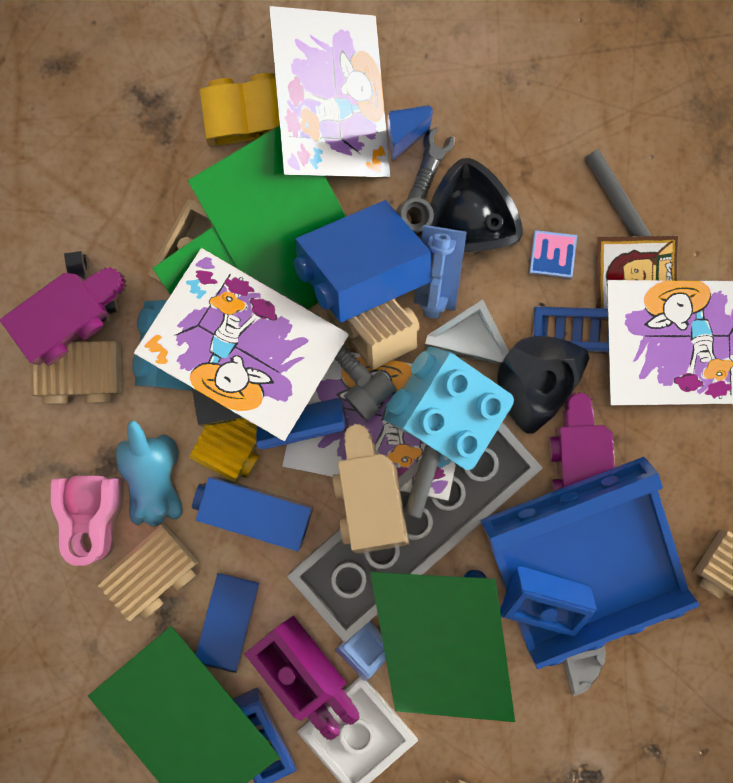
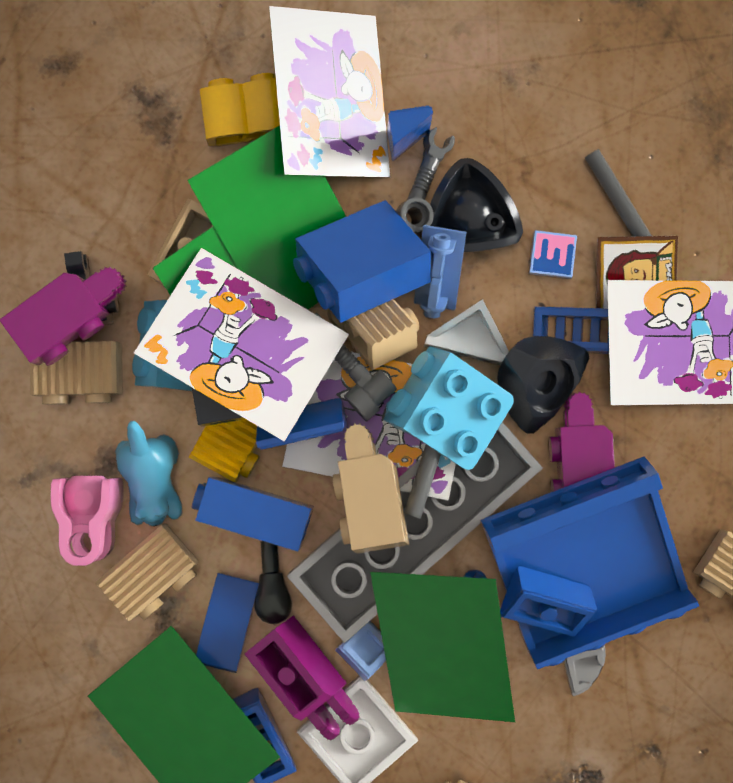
none -> pearl dark grey piece [254,541,292,624]

